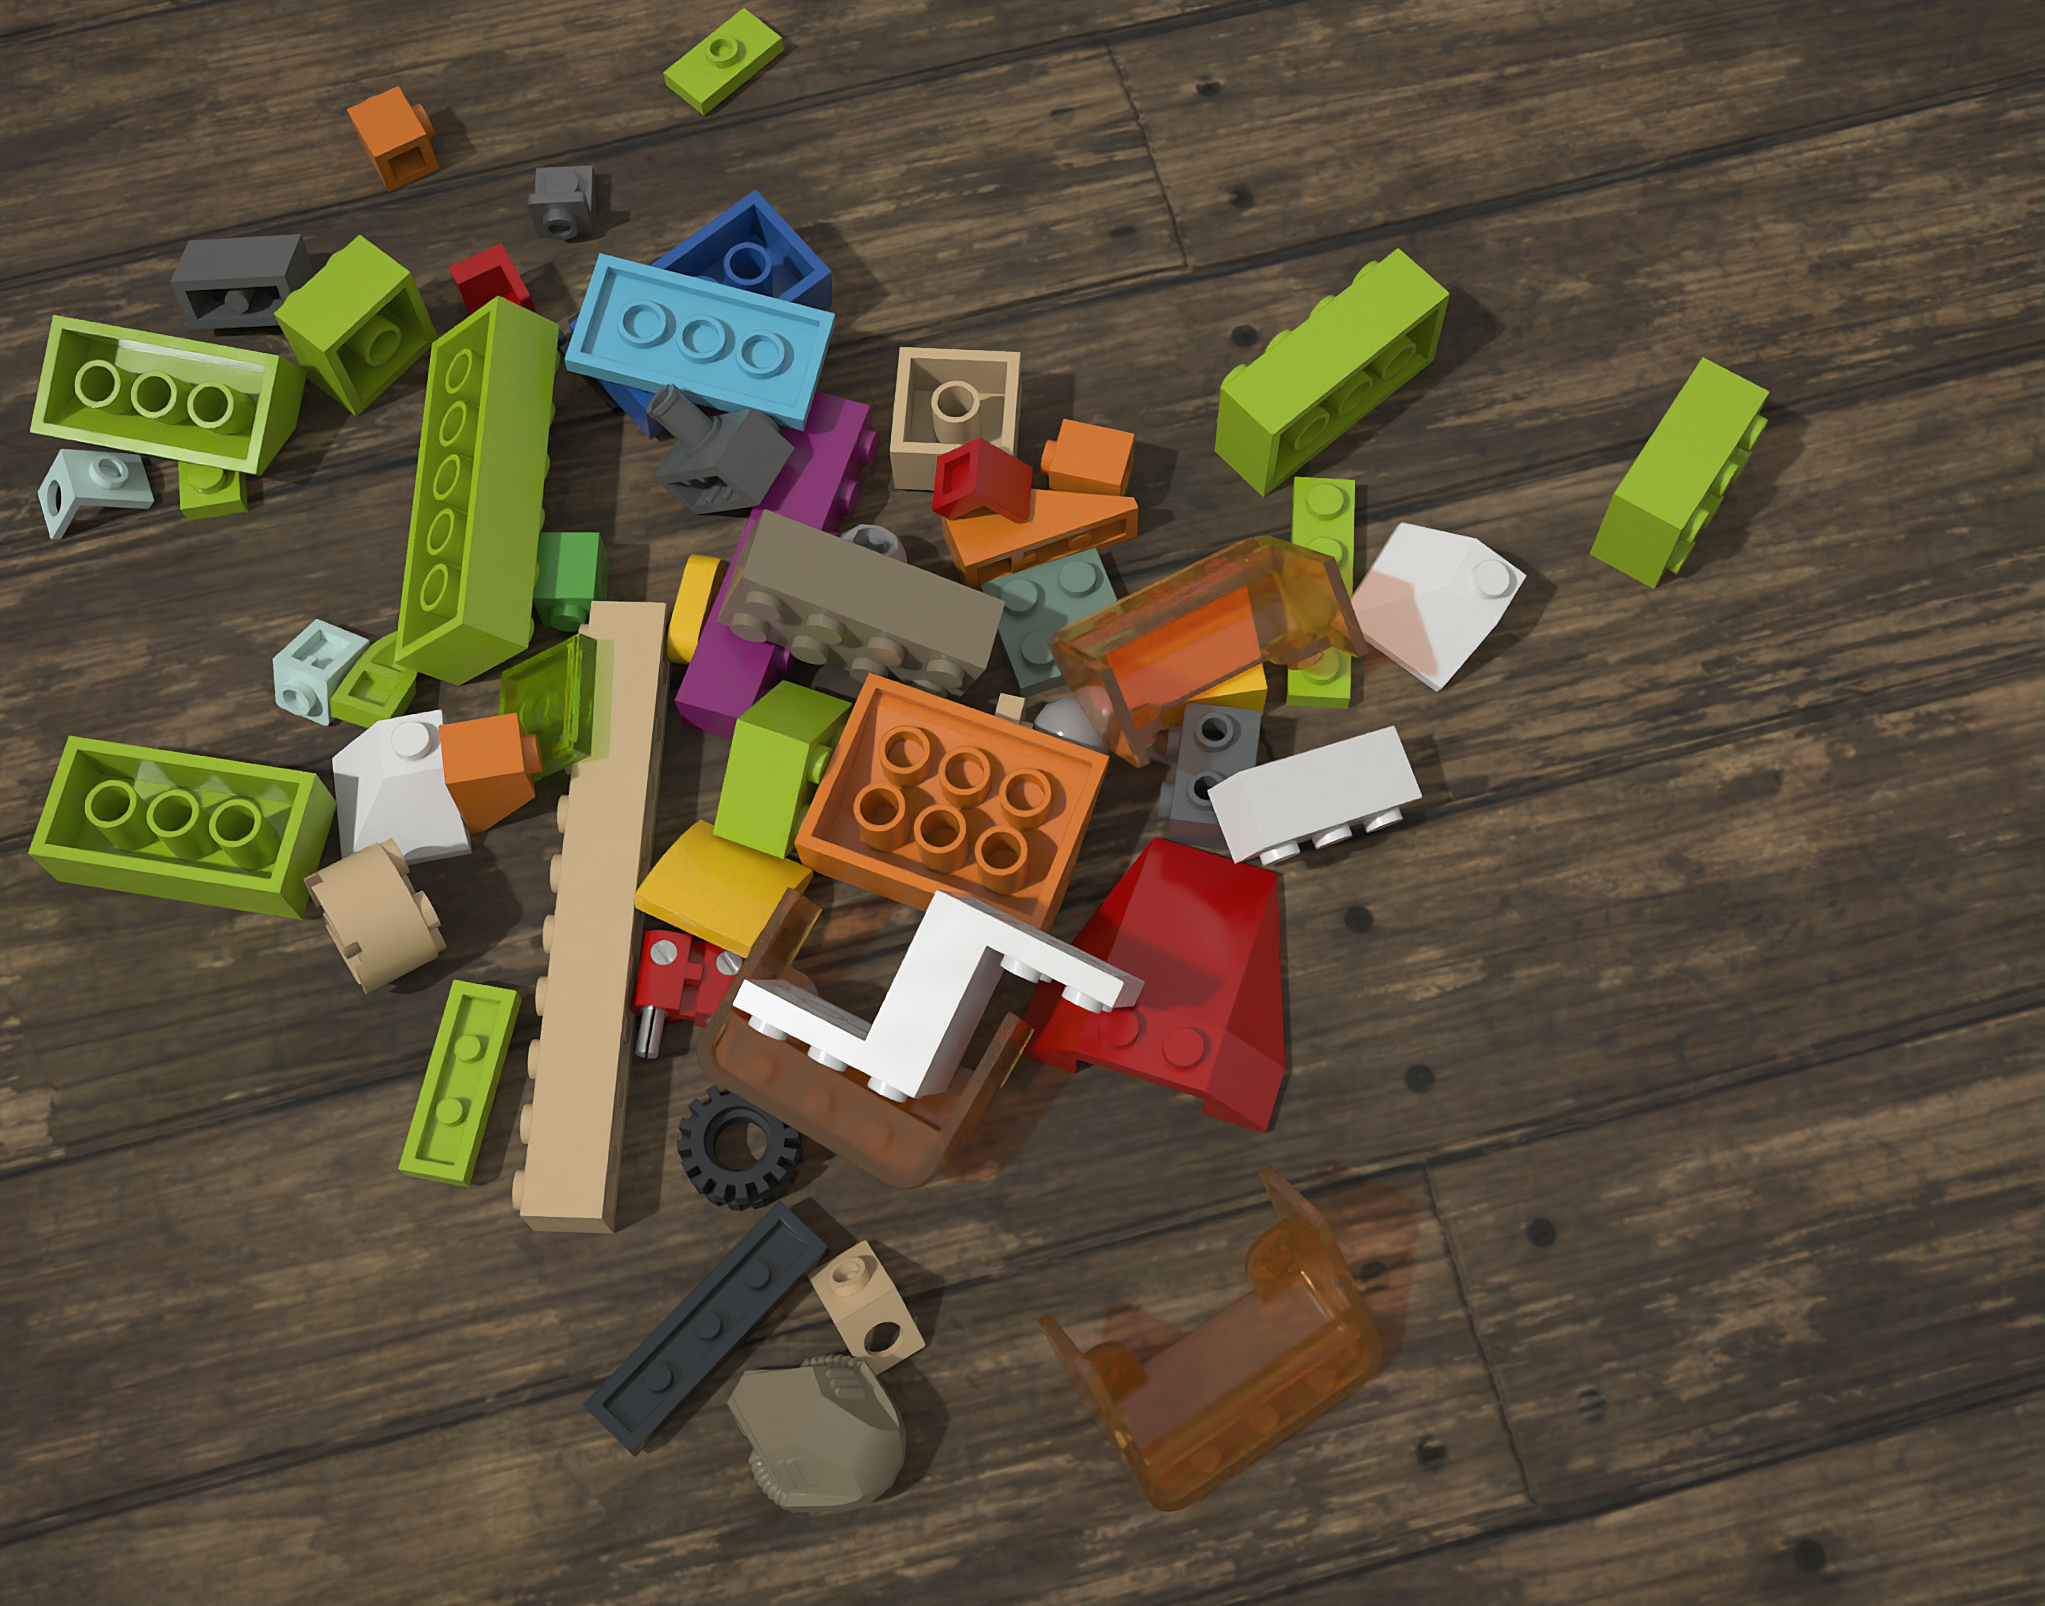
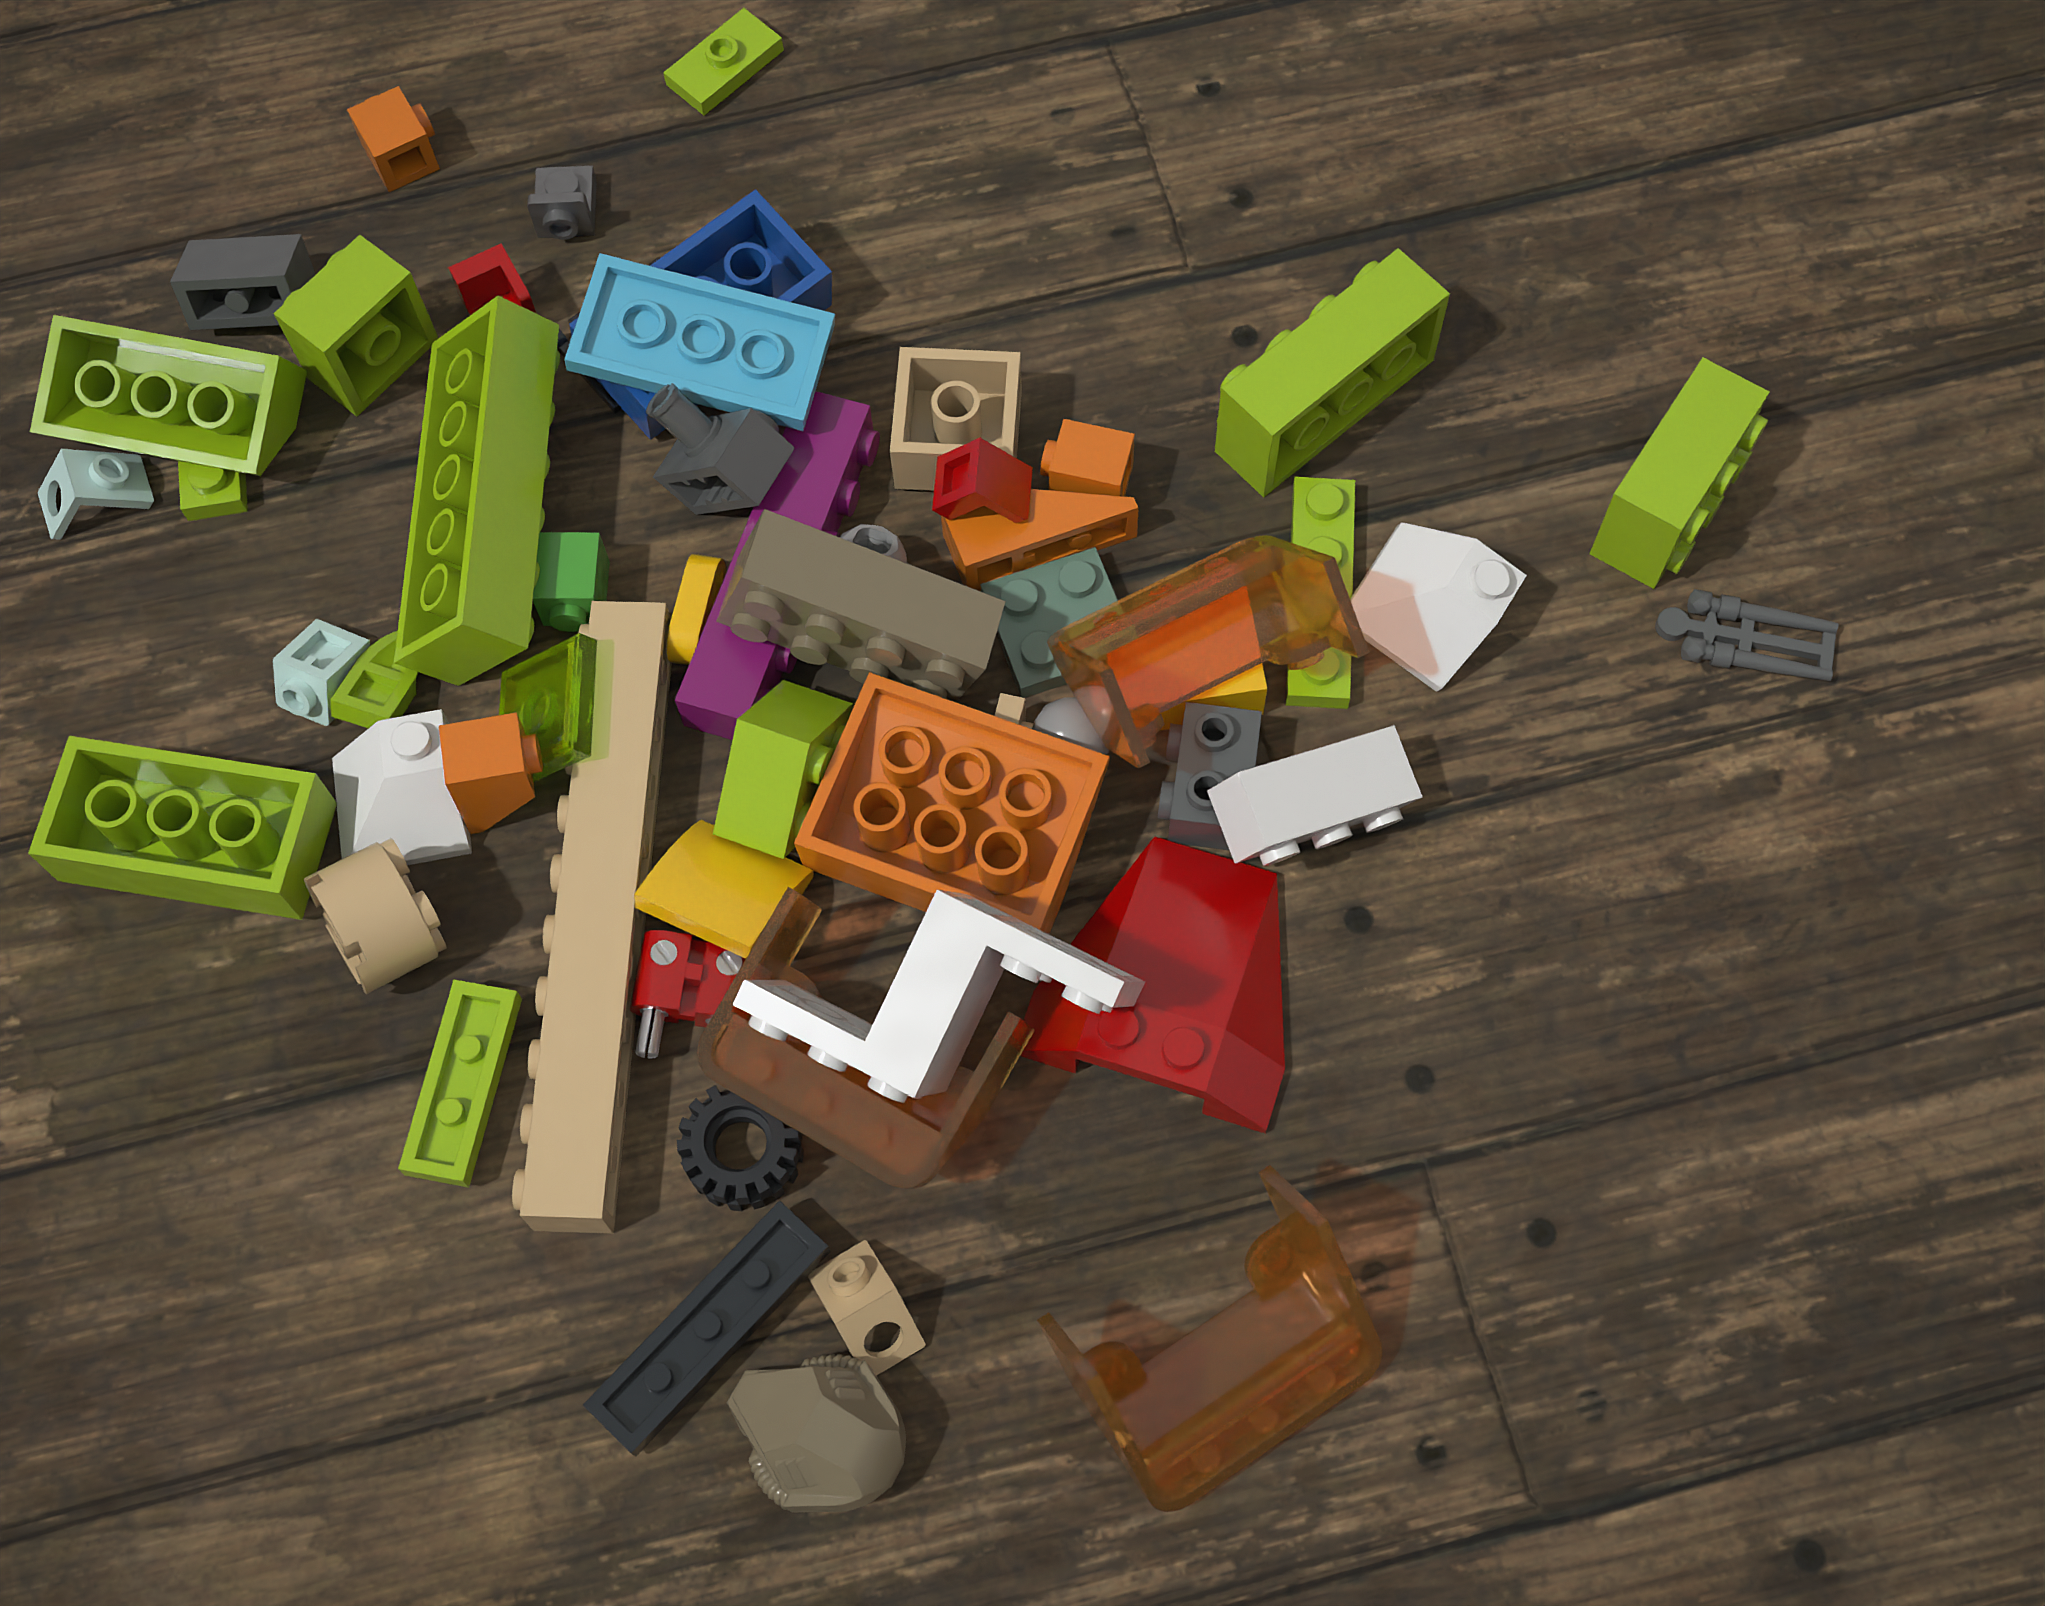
none -> dark grey piece [1655,589,1838,681]

